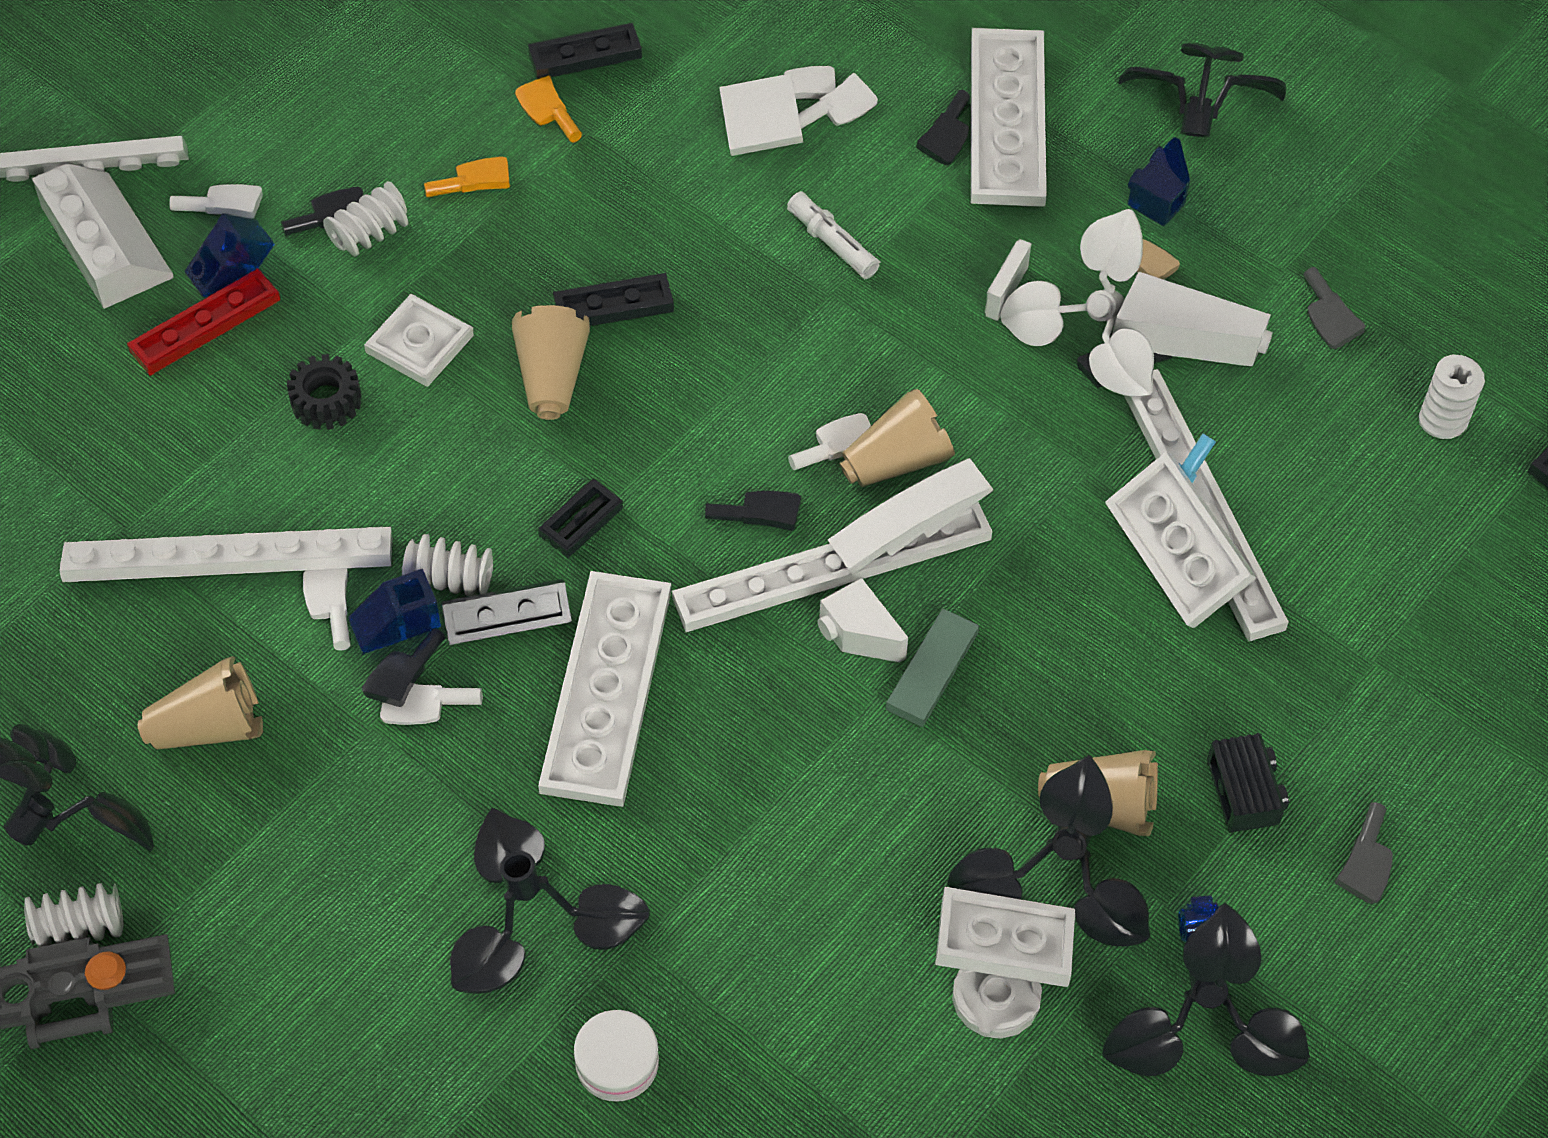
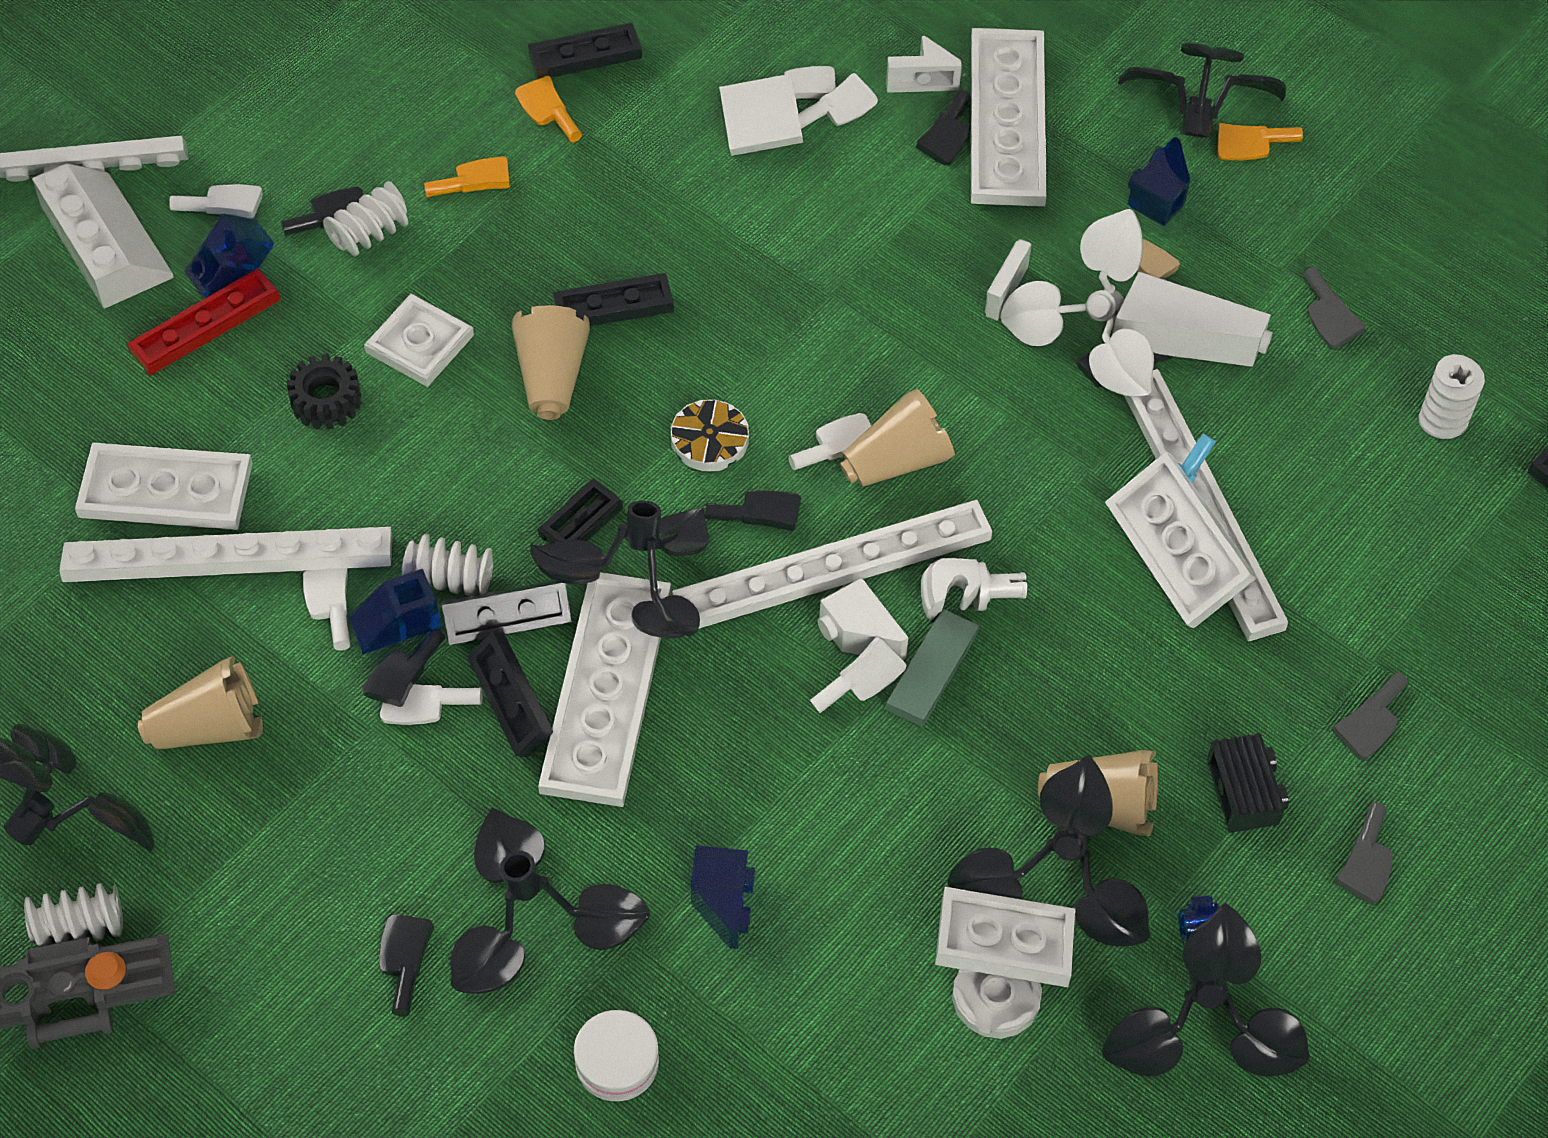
white pin [787,191,880,279] -> none
white slope [828,458,993,575] -> none
none -> white plate [75,443,253,530]
none -> black piece [379,914,434,1017]
none -> black plate [467,631,553,758]
none -> black plant [530,500,709,638]
none -> tile [671,400,749,471]
none -> clear blue slope [691,845,756,949]
none -> white piece [810,637,907,713]
none -> white slope [886,36,962,93]
none -> white piece [921,558,1027,620]
none -> light orange piece [1217,123,1303,161]
none -> dark grey piece [1332,672,1408,760]

